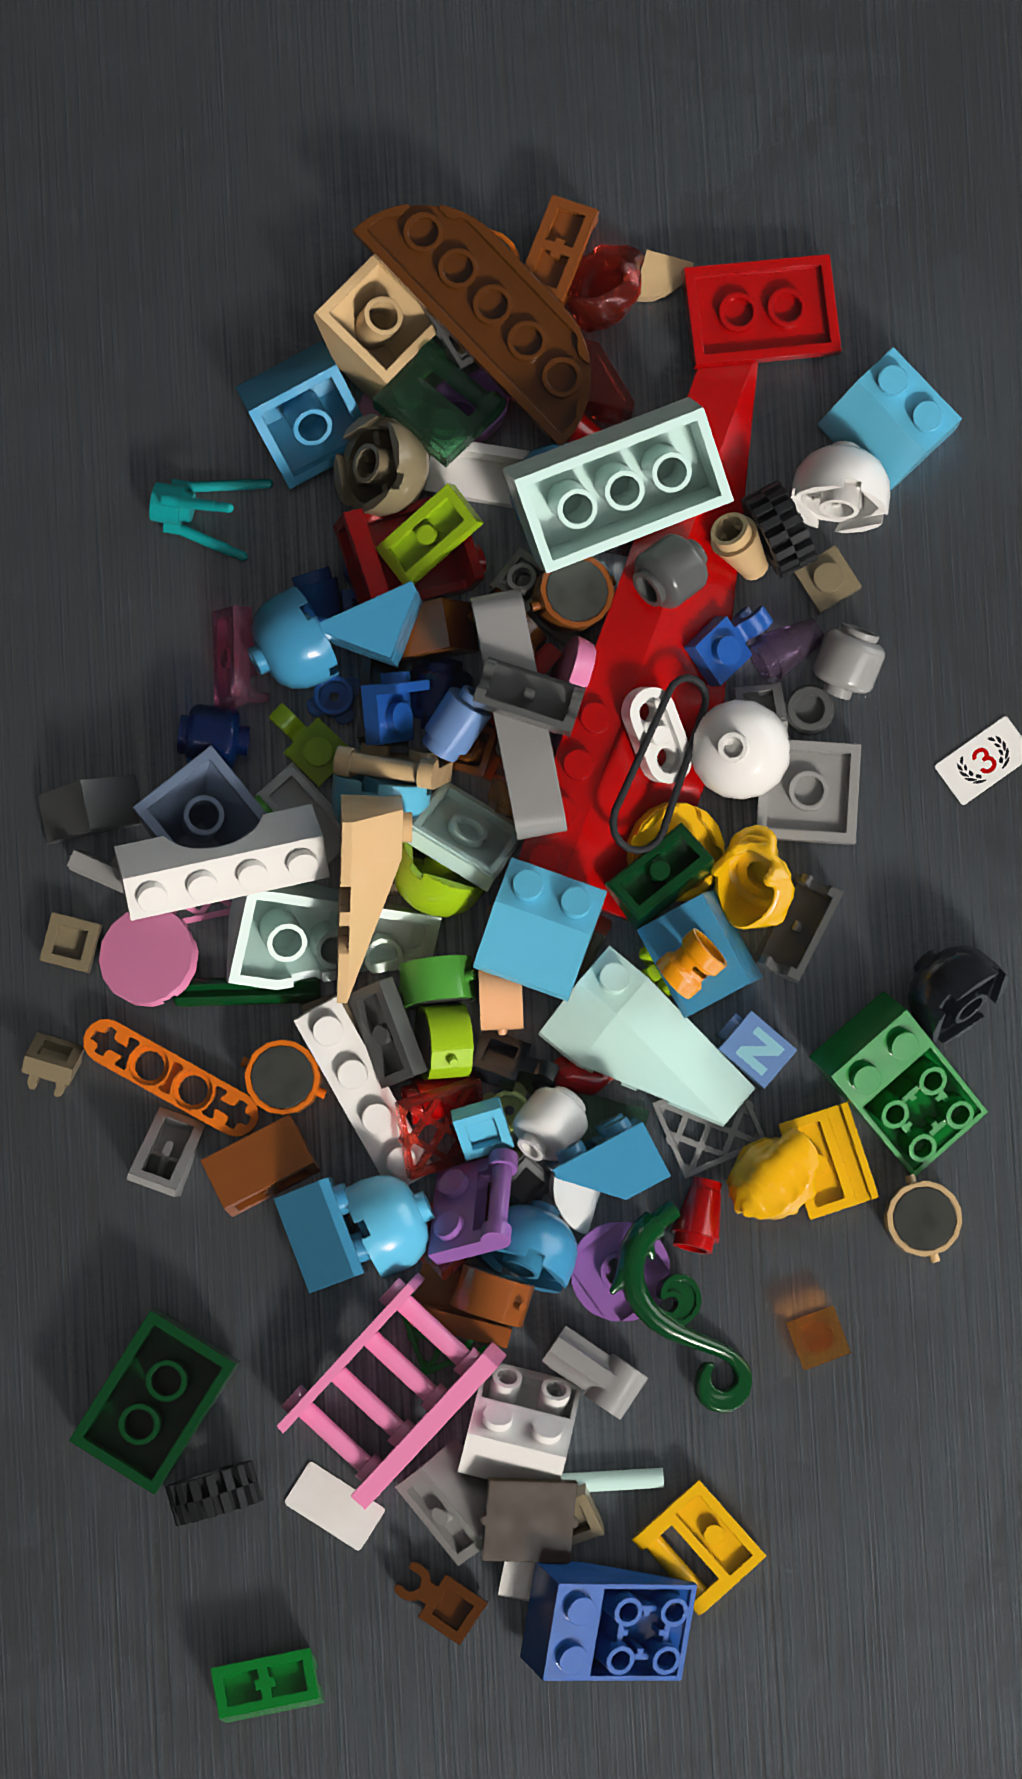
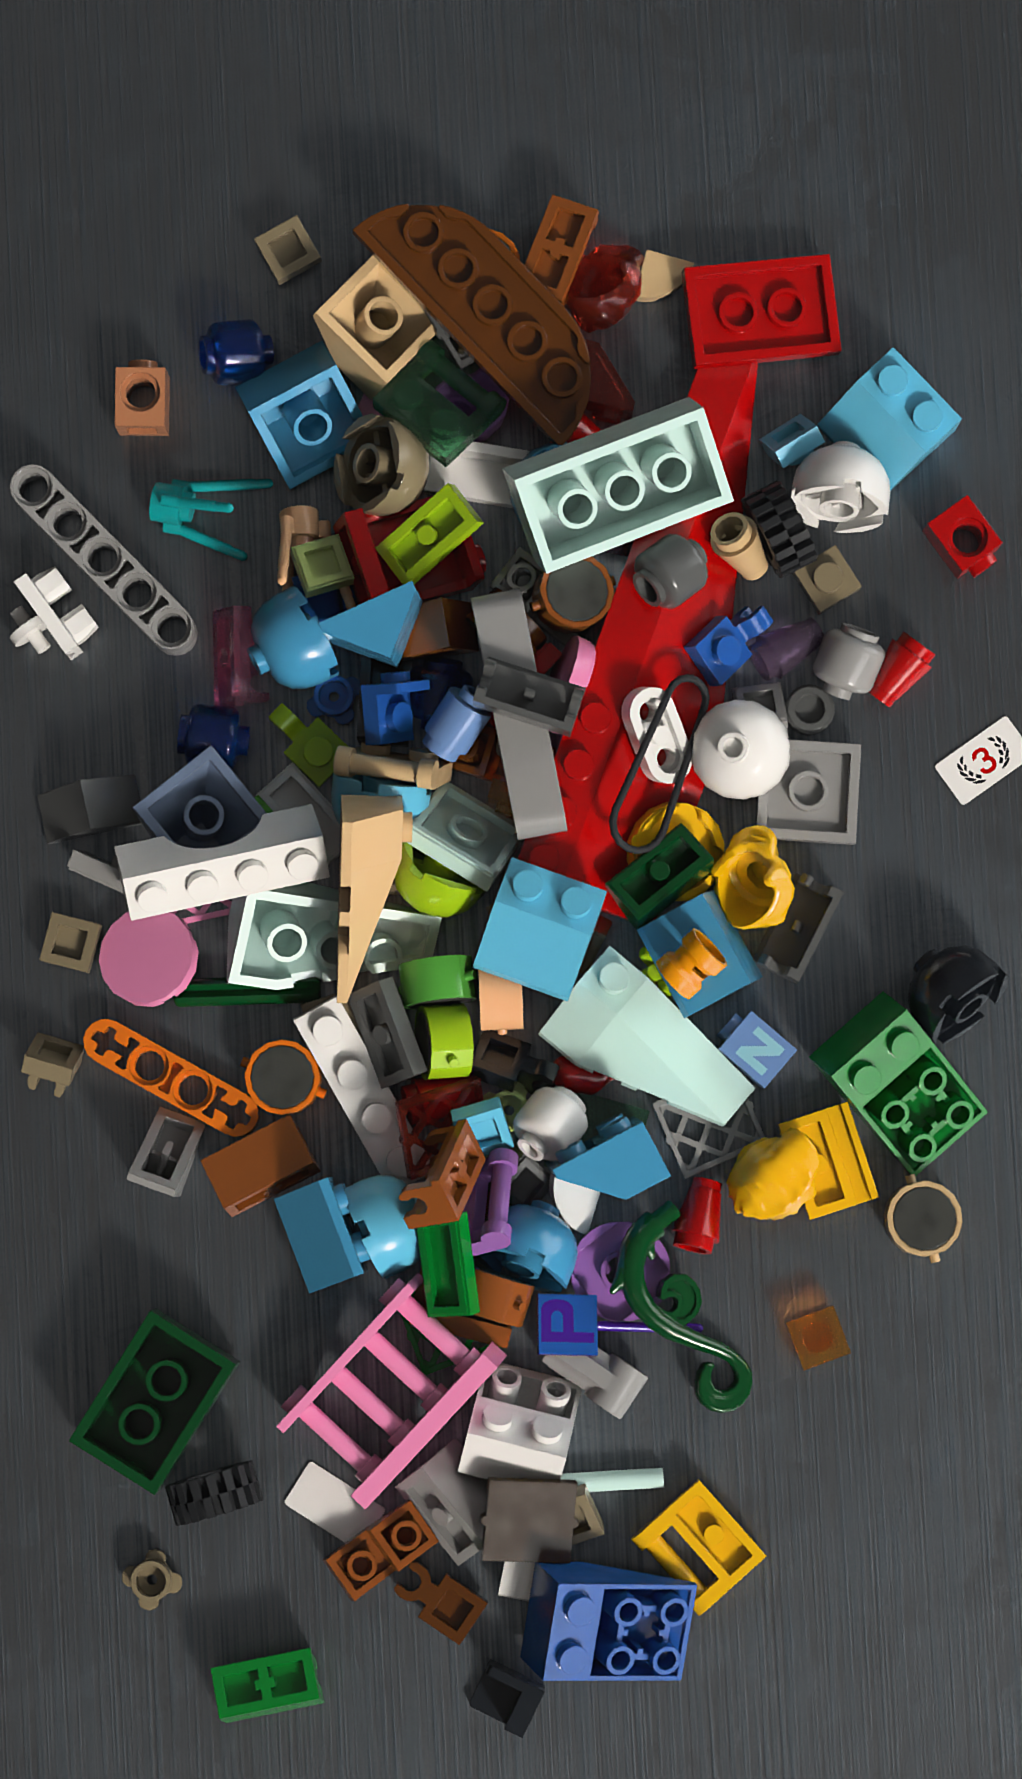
none -> light grey beam [10,464,198,656]
none -> white hips [10,566,99,660]
none -> nougat brick [115,359,170,436]
none -> dark tan plate [122,1549,183,1610]
none -> clear blue head [198,319,274,386]
none -> dark tan plate [254,215,322,285]
none -> light nougat plant [277,505,356,610]
none -> yellowish green tile [291,534,354,598]
none -> dark orange slope [322,1500,439,1601]
none -> dark orange hinge [399,1119,486,1229]
none -> green tile [416,1211,480,1317]
none -> black panel [470,1659,545,1738]
none -> piece [537,1294,703,1356]
none -> medium azure plate [759,413,825,468]
none -> red cone [869,632,935,708]
none -> red brick [922,495,1003,579]

